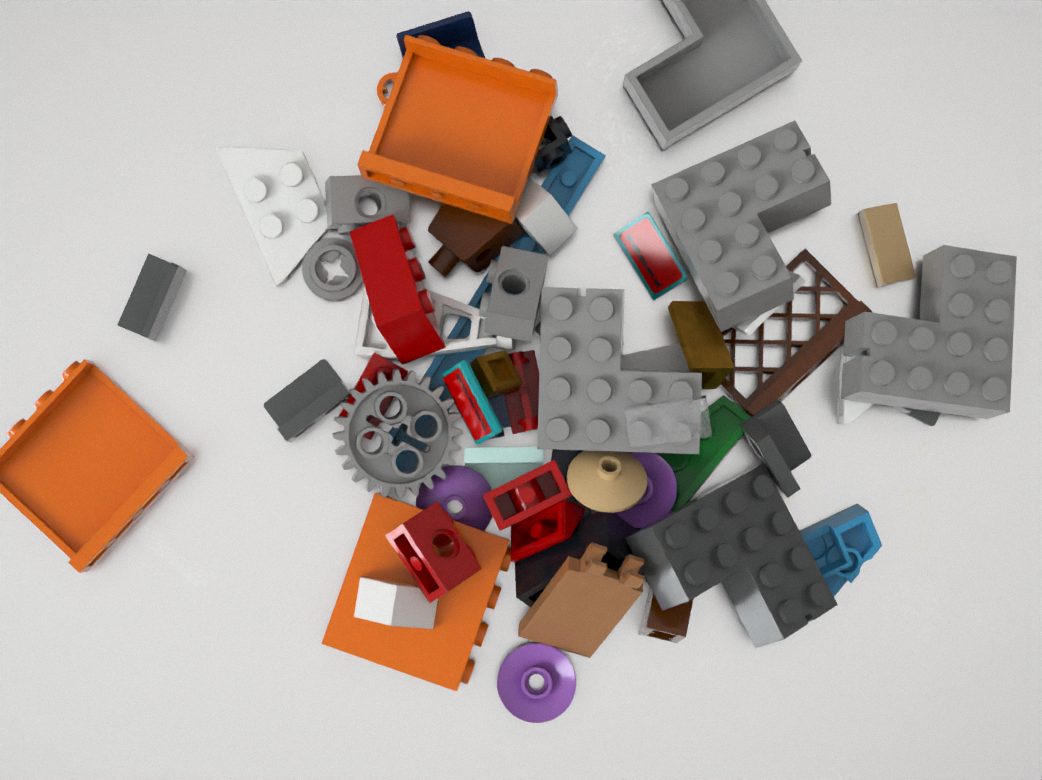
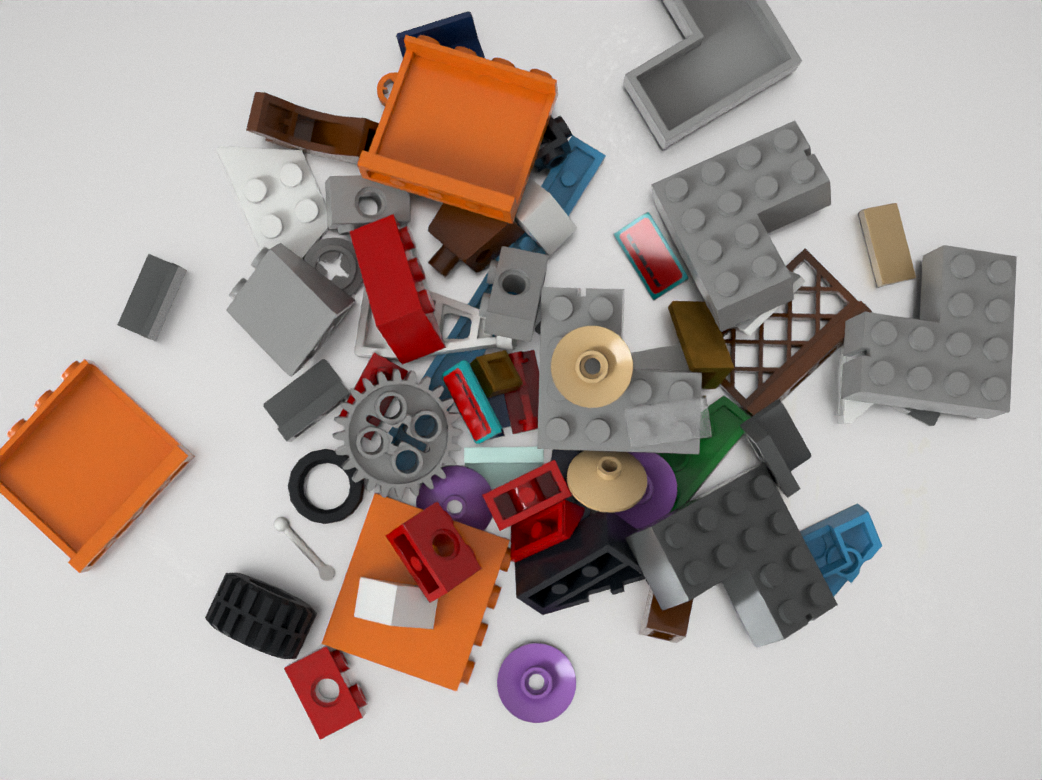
medium nougat tile [518,543,645,658] -> none
none -> black tyre [205,573,317,659]
none -> light grey slope [226,243,356,377]
none -> reddish brown arch [246,92,379,164]
none -> white hinge [274,516,335,581]
none -> red brick [284,645,368,740]
none -> black tyre [288,449,365,524]
none -> tan dish [551,326,633,408]

